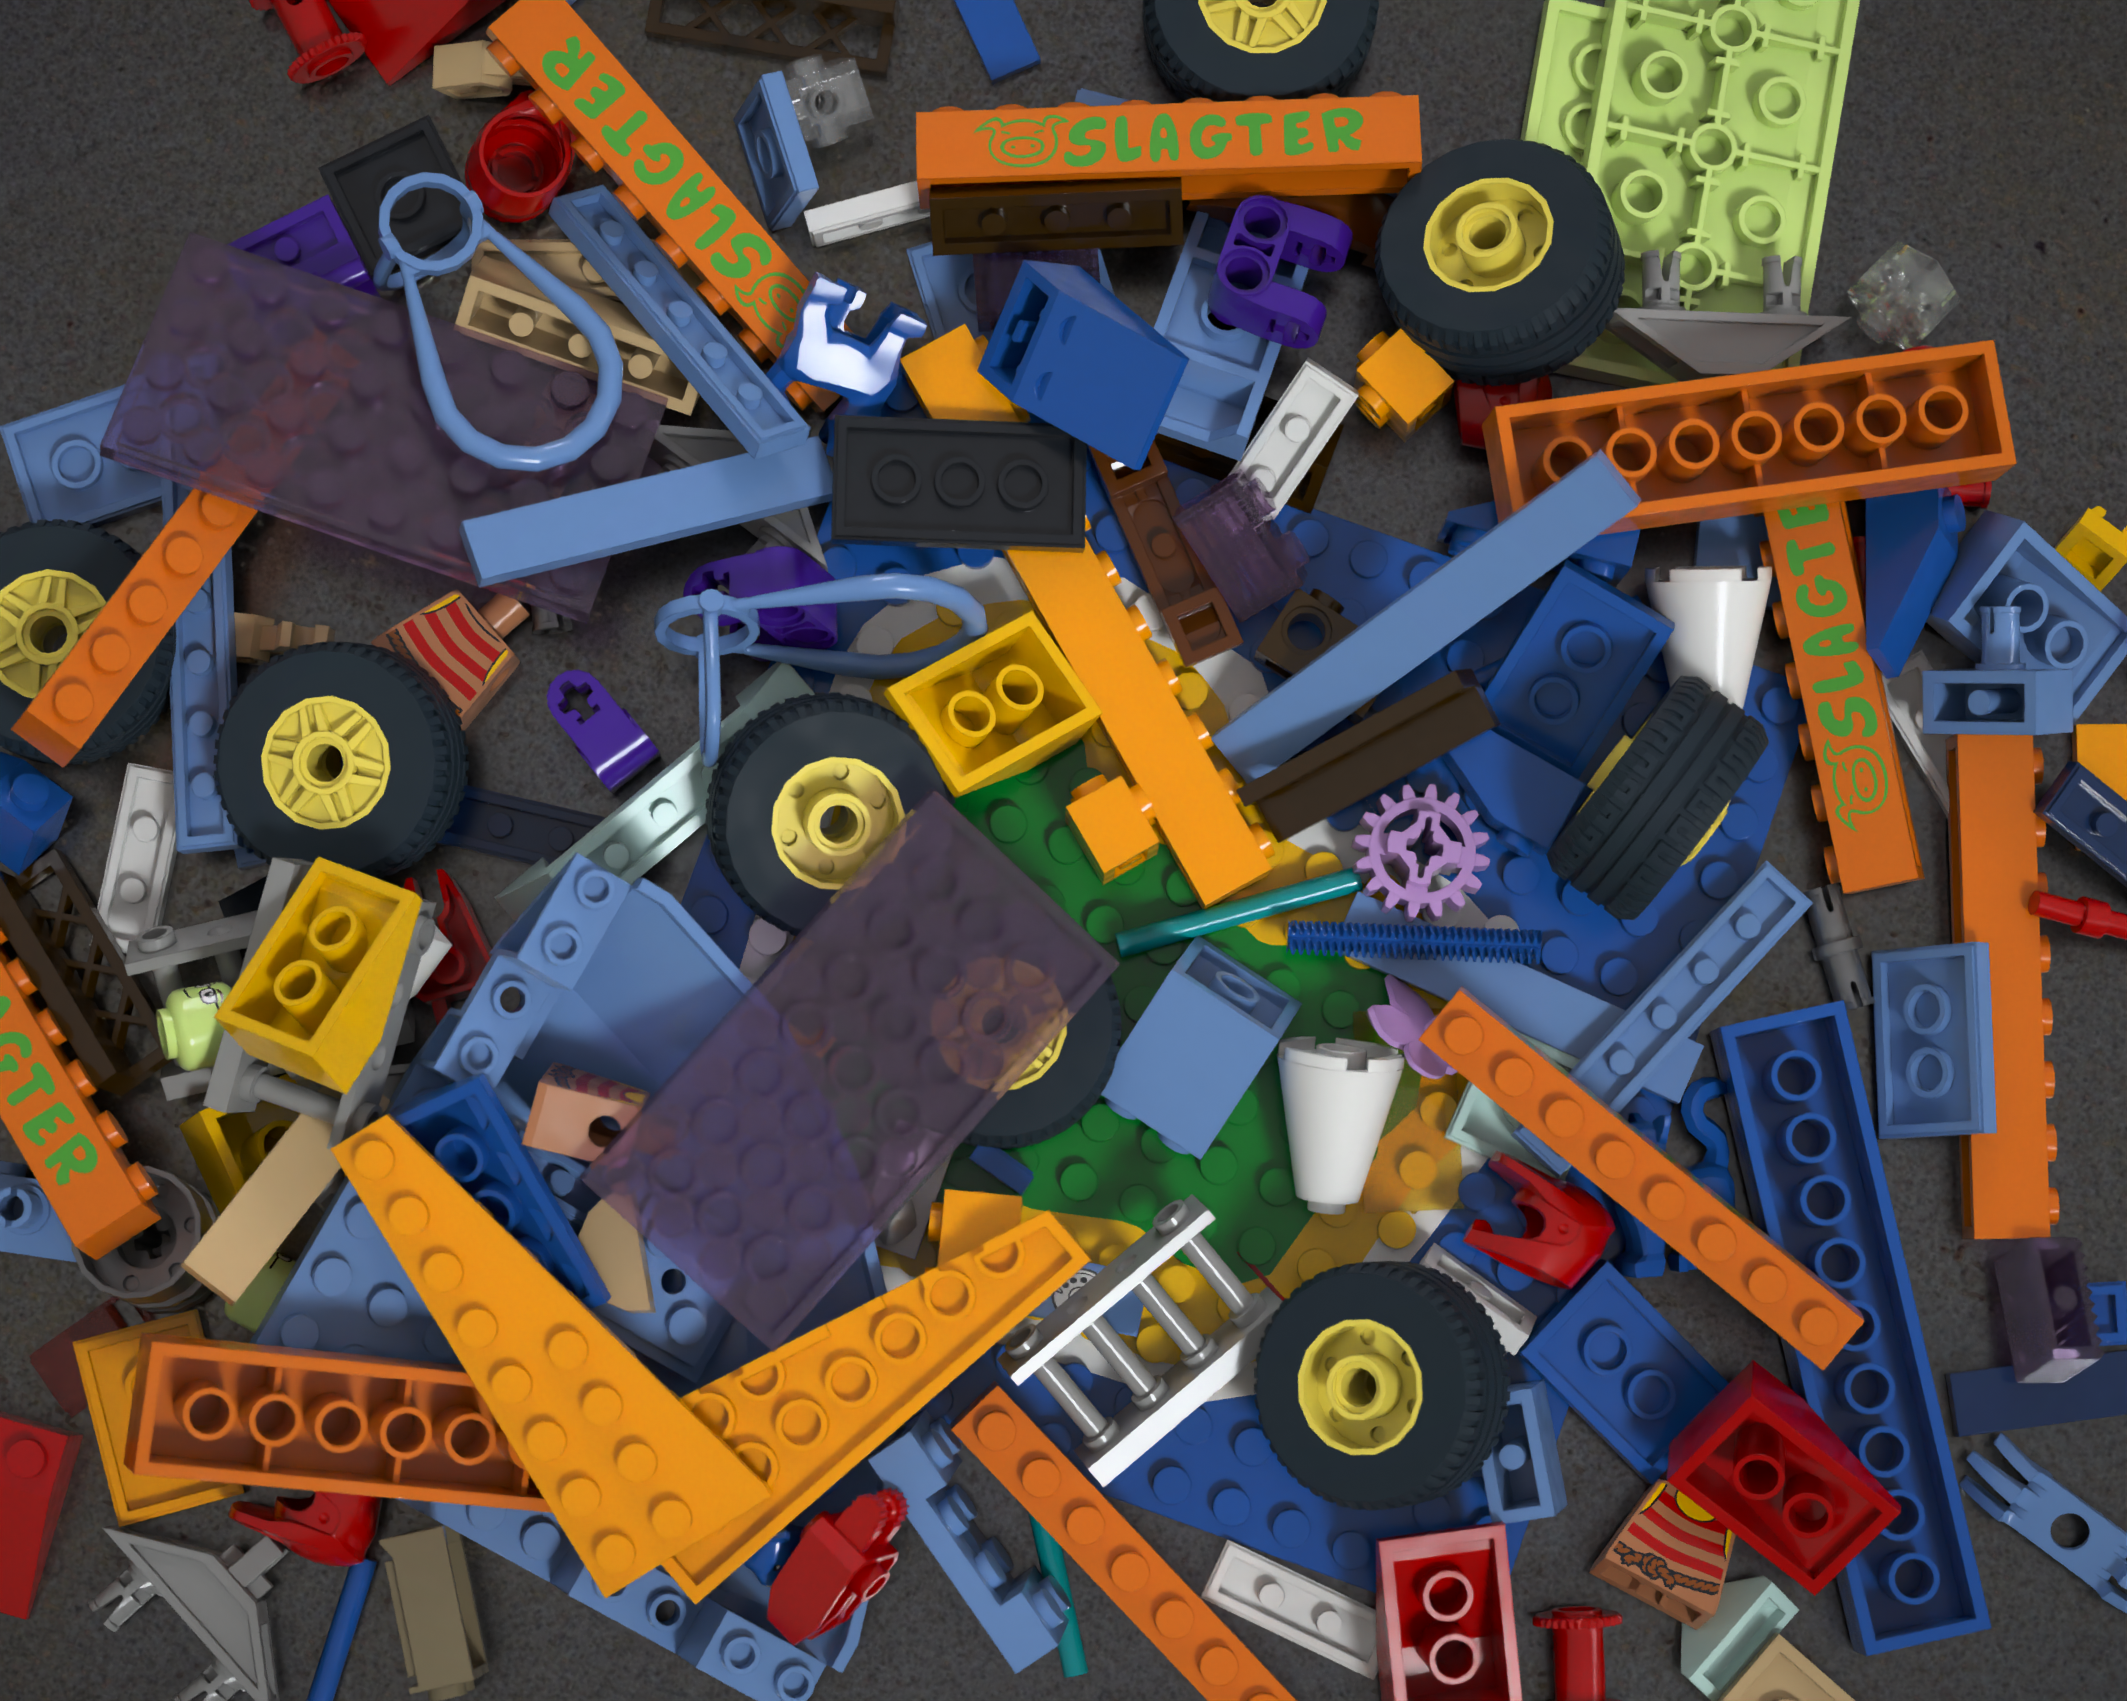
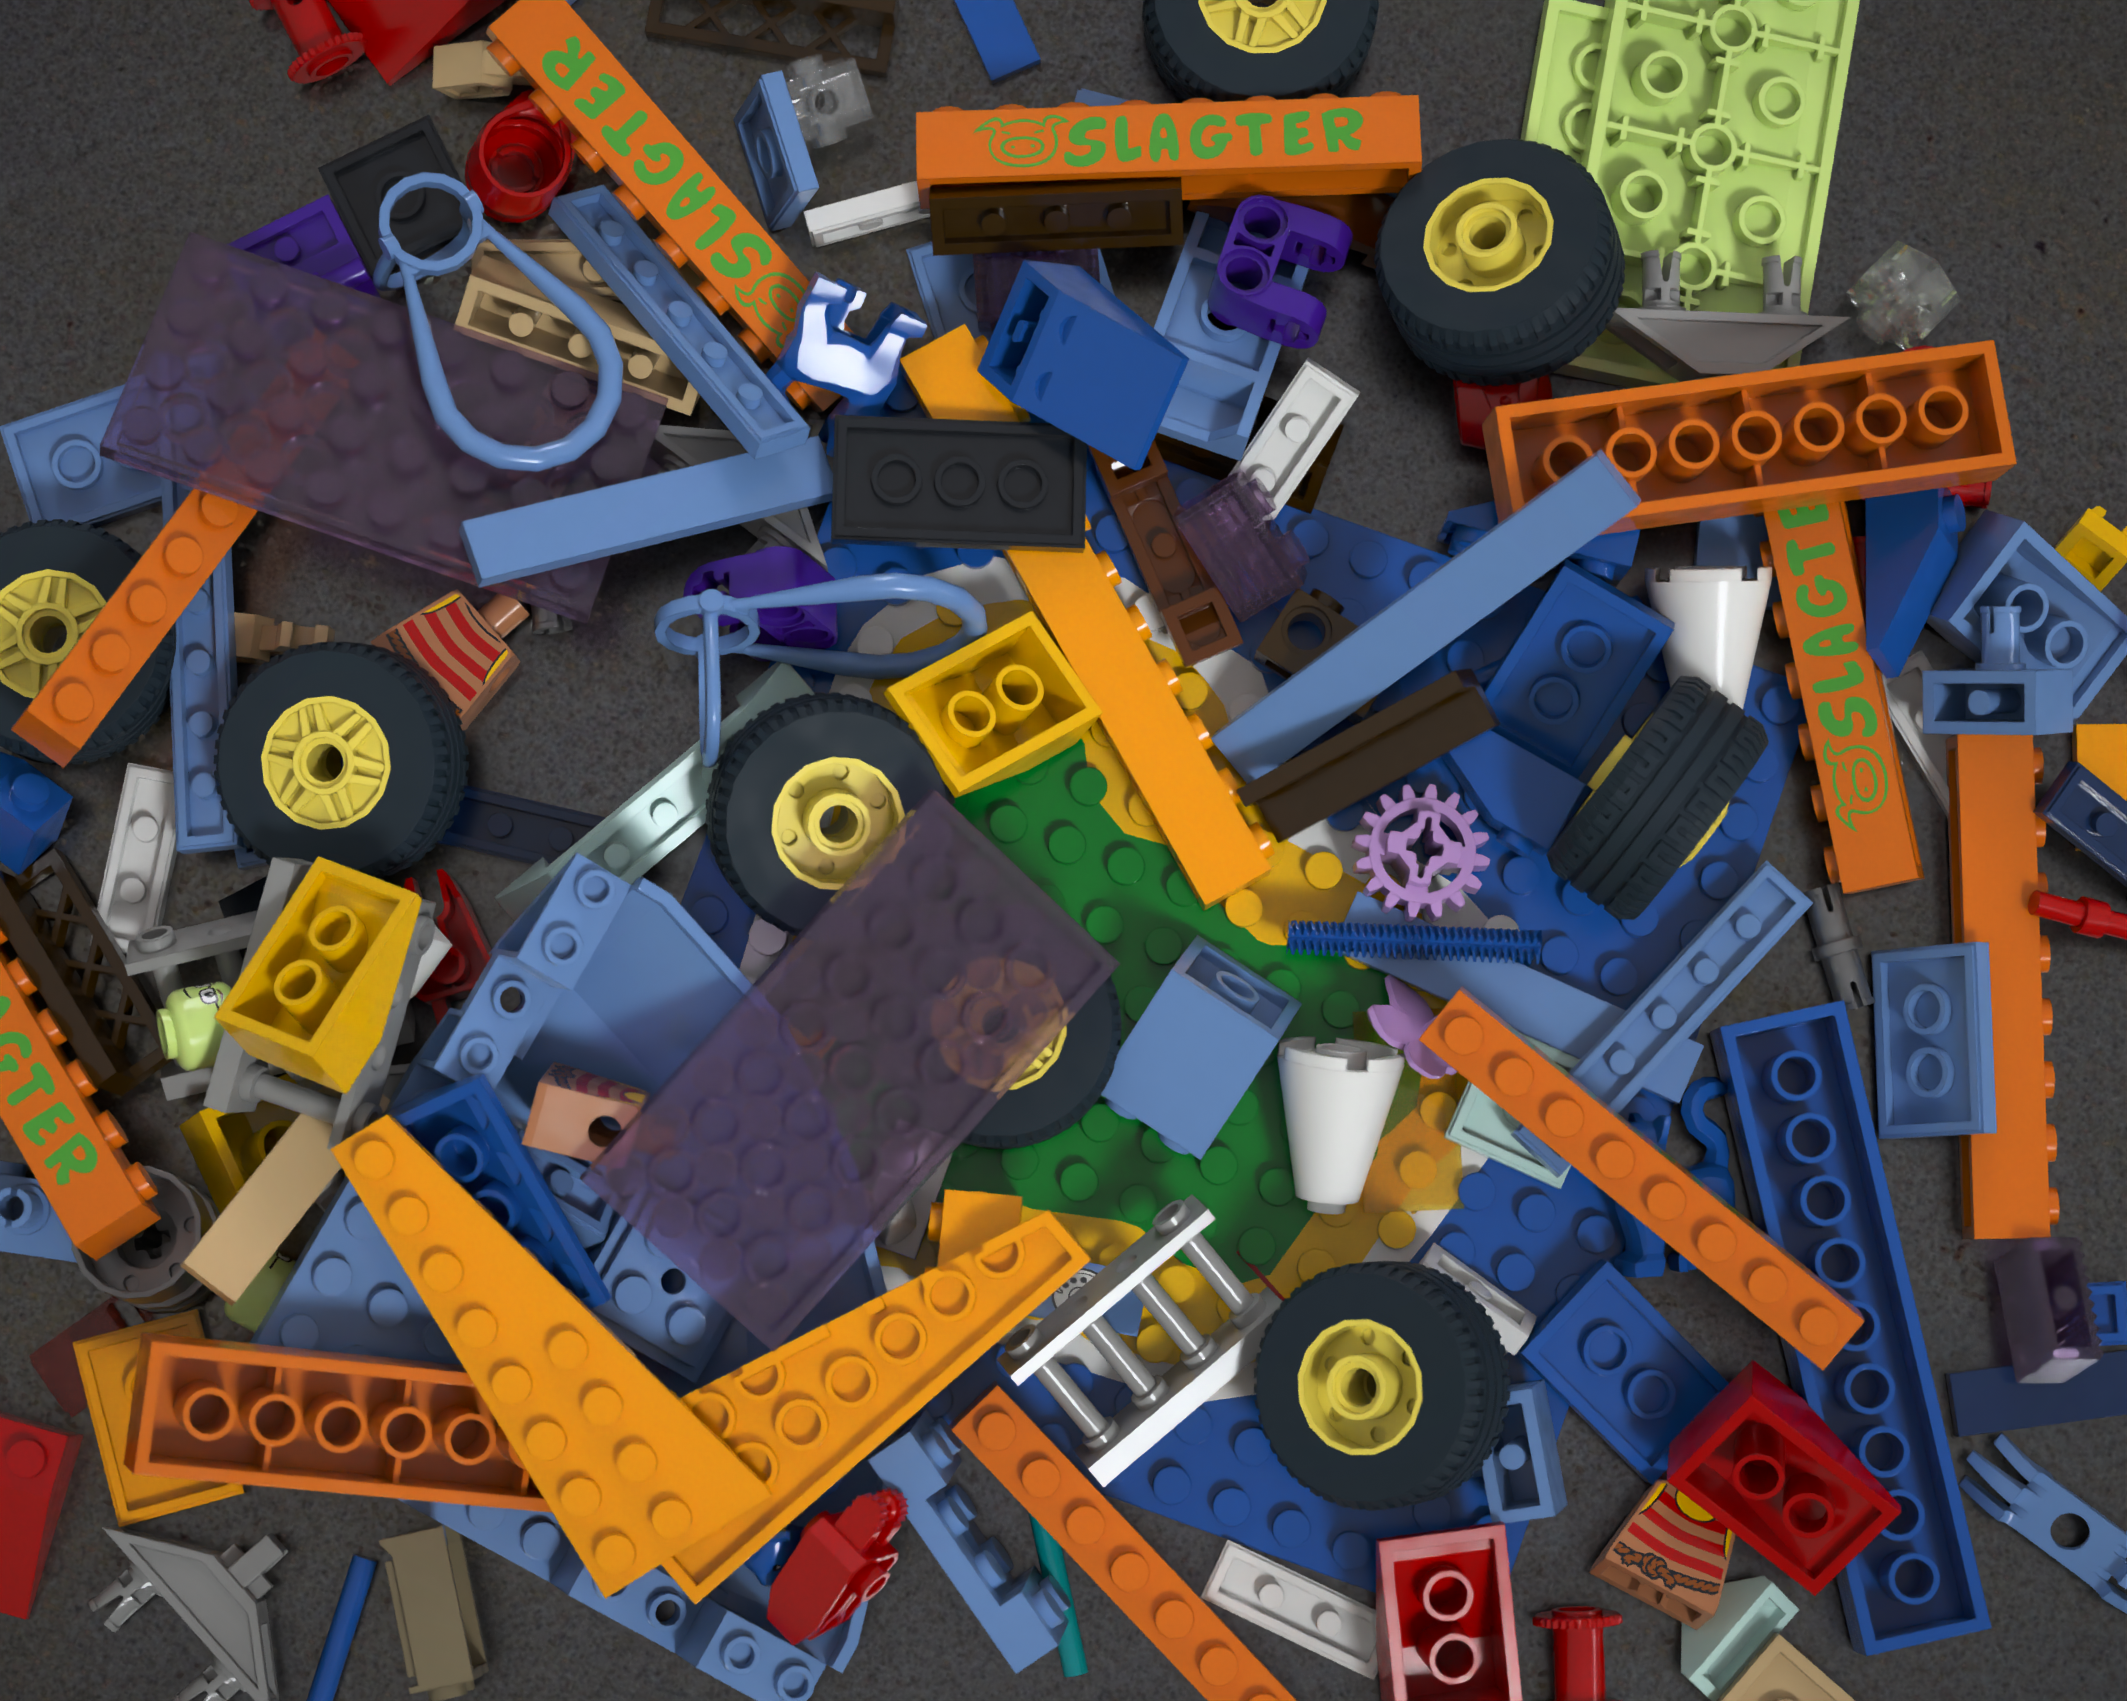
red helmet [228,1491,383,1567] -> none
dark purple piece [547,670,661,794] -> none
tan tile [578,1184,656,1313] -> none
blue tile [969,1146,1034,1196] -> none
light orange brick [1065,774,1160,885] -> none
teal bar [1115,867,1363,958] -> none
light orange brick [1354,328,1454,442] -> none
red helmet [1462,1150,1616,1290] -> none

